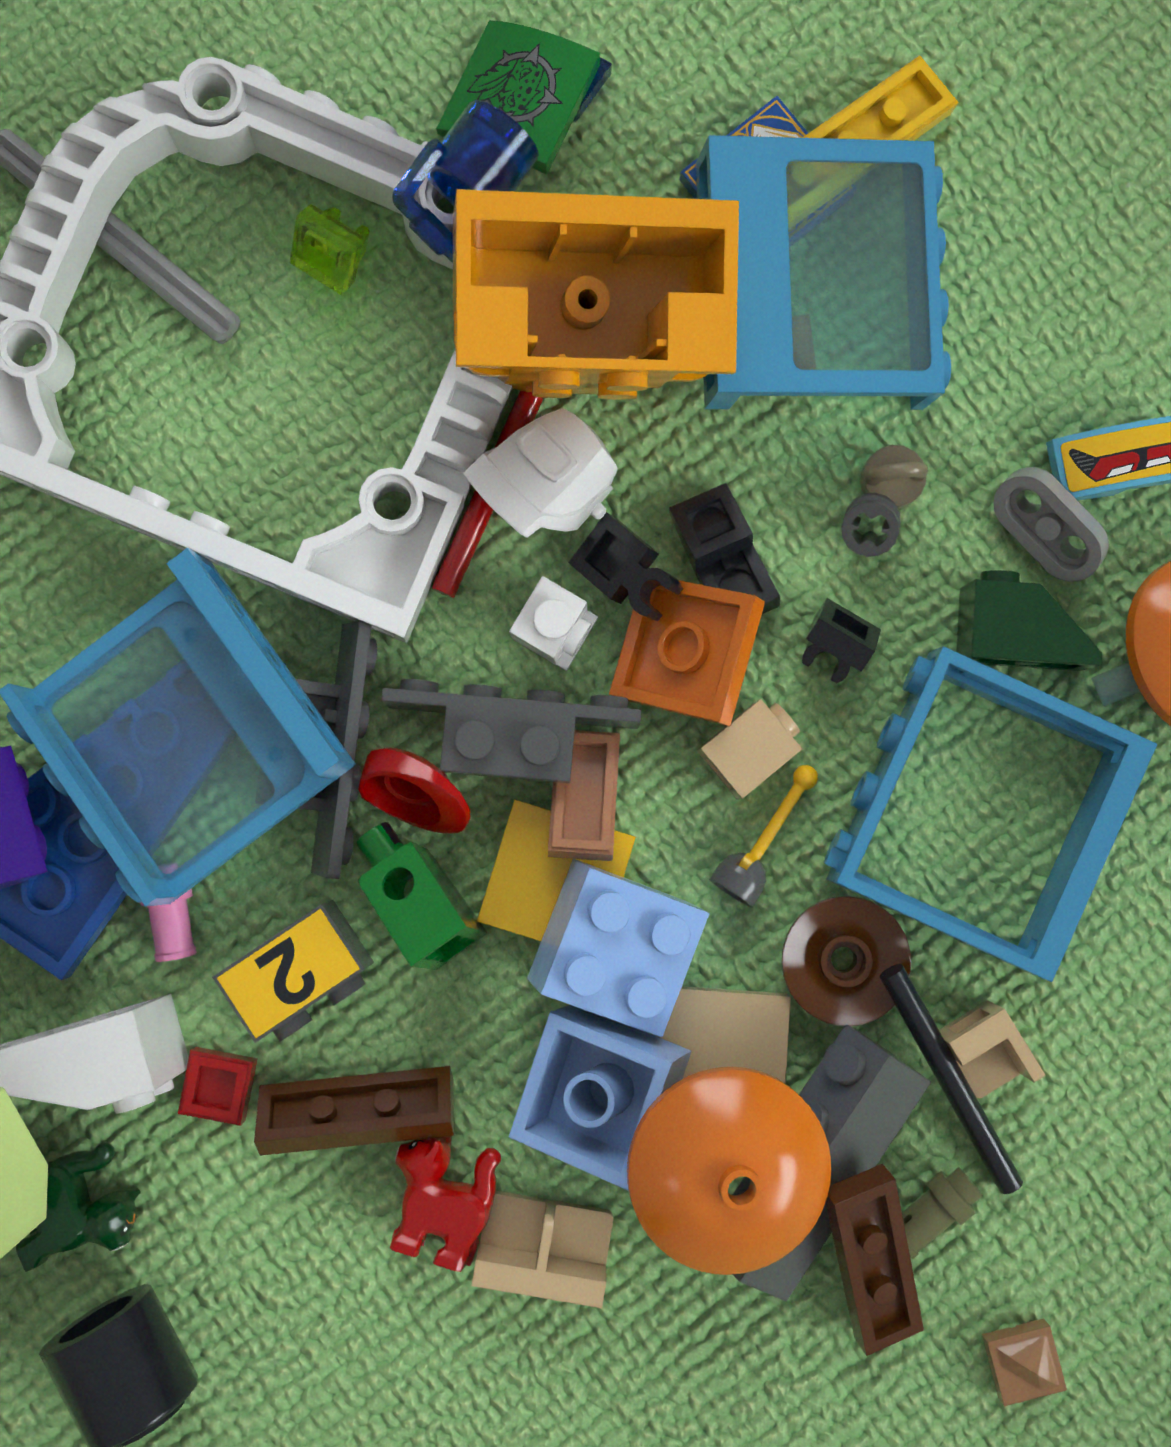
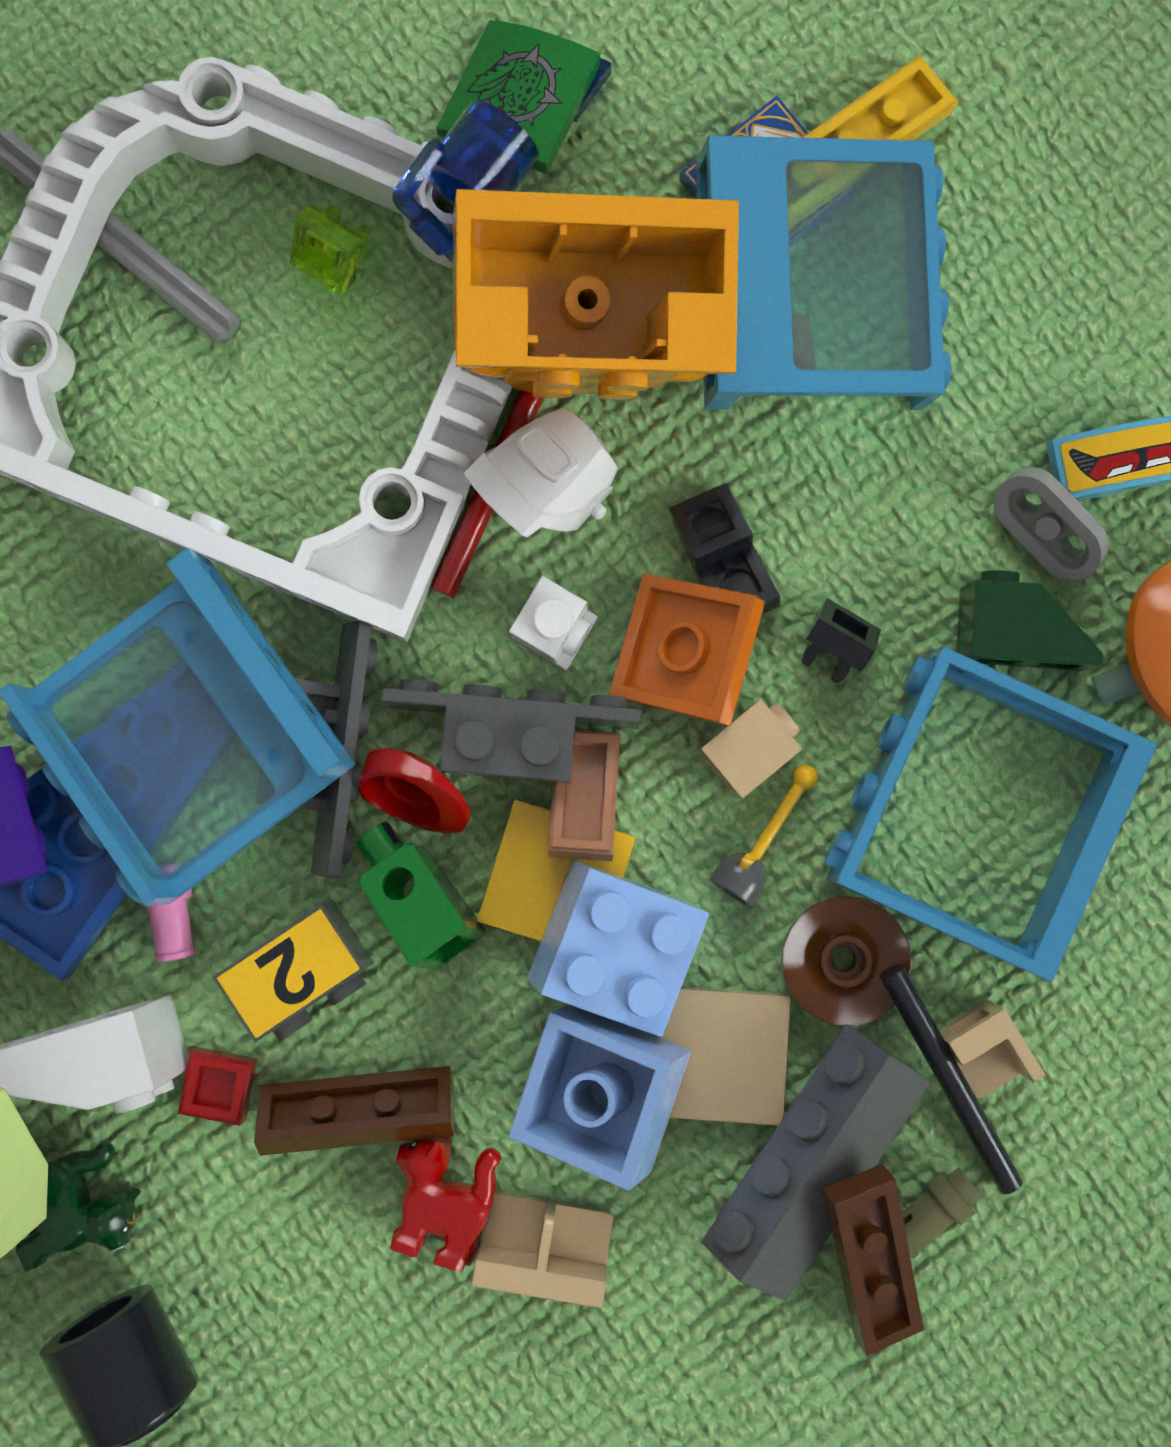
black plate [568,512,683,621] -> none
orange dish [627,1067,831,1275] -> none
dark grey bush [841,493,901,557] -> none
dark tan tile [860,445,928,509] -> none
medium nougat tile [982,1318,1067,1407] -> none

